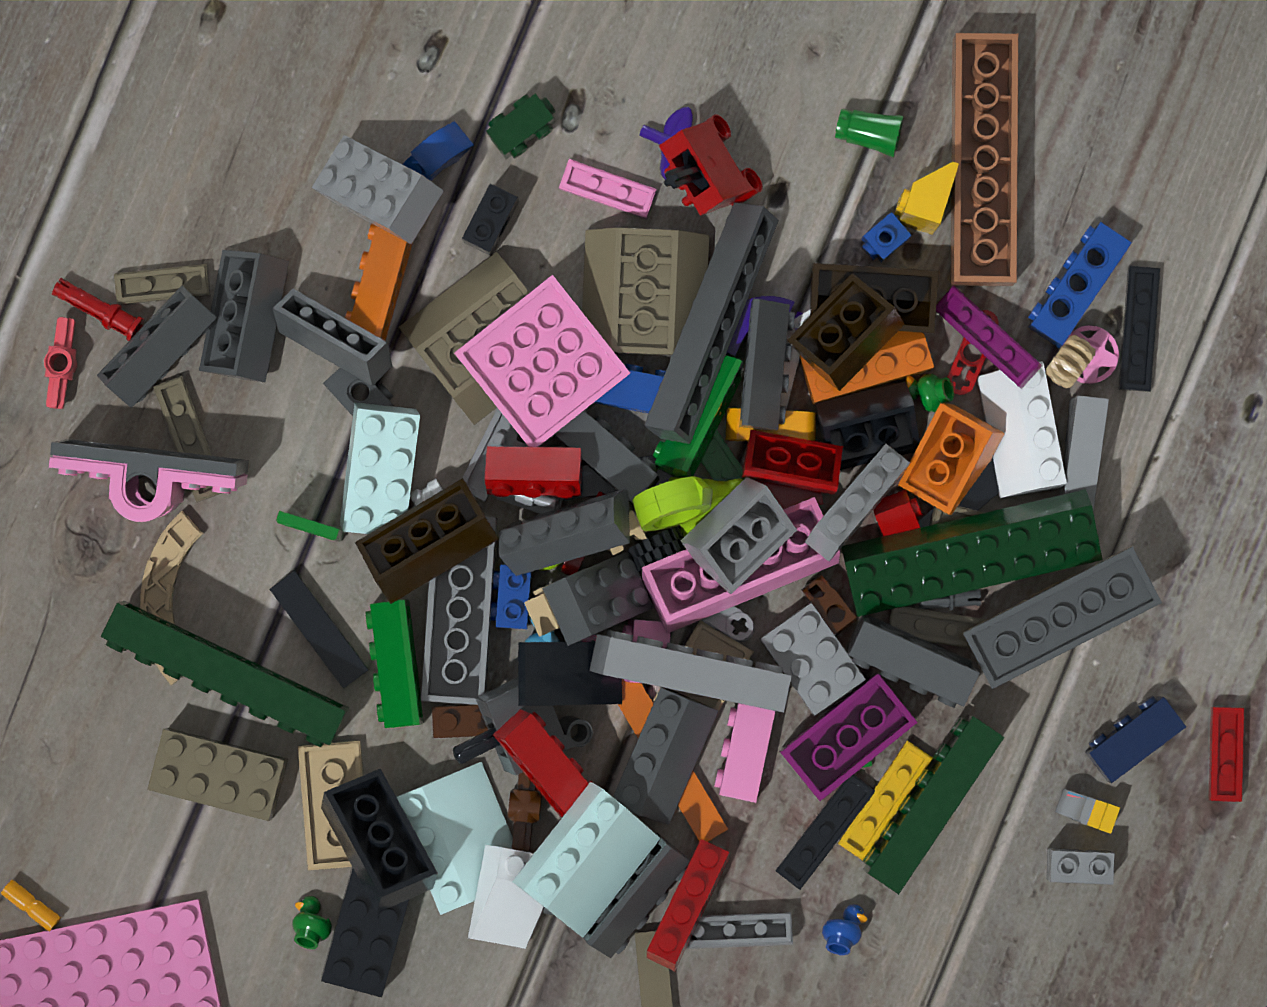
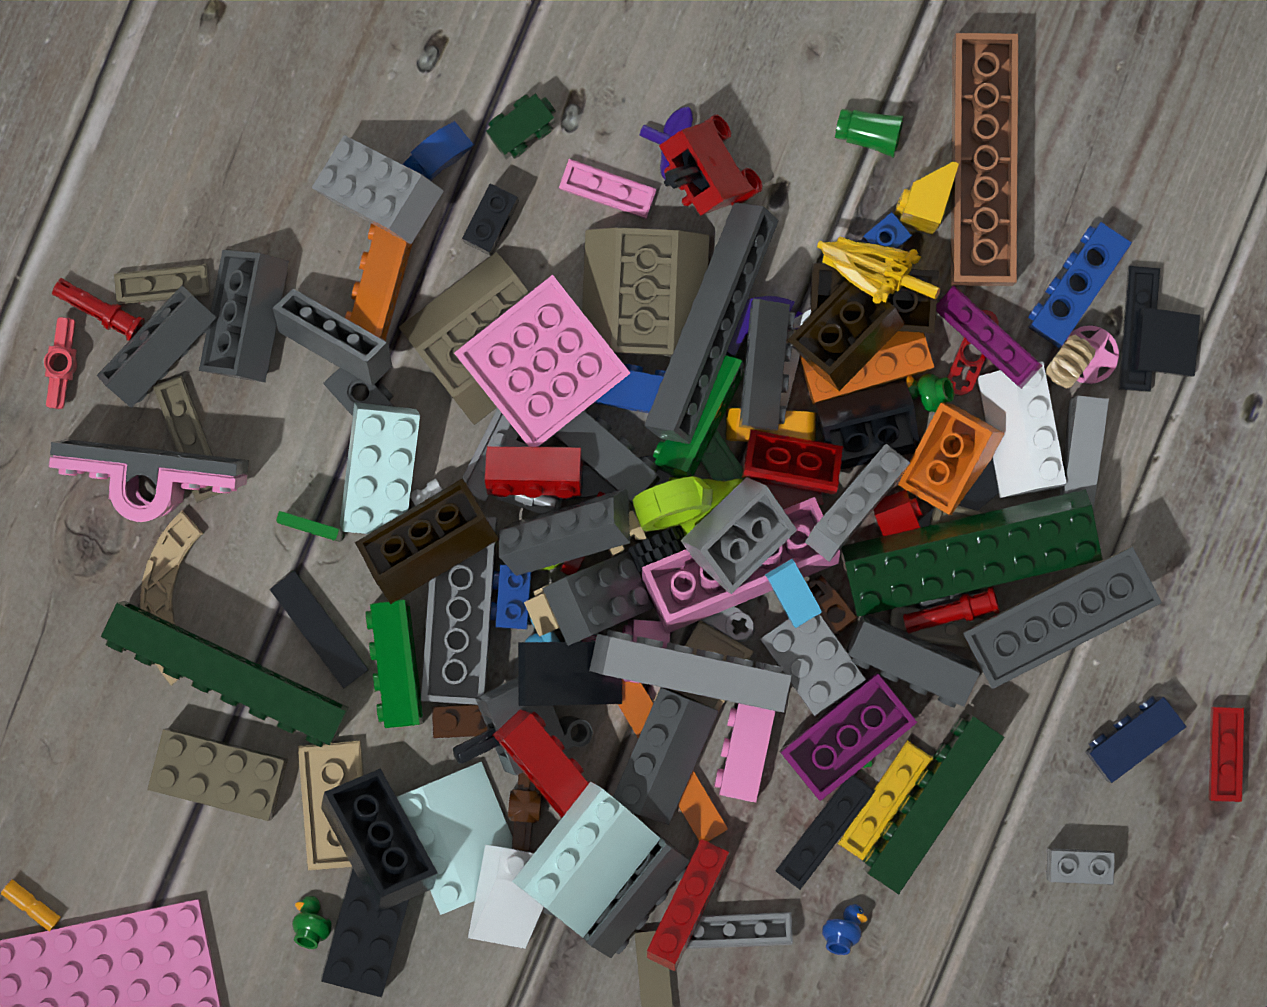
leg [1055,789,1120,834] -> none
none -> medium azure tile [765,559,822,628]
none -> yellow bar [817,236,940,304]
none -> red pin [903,586,1000,634]
none -> black tile [1134,307,1200,377]

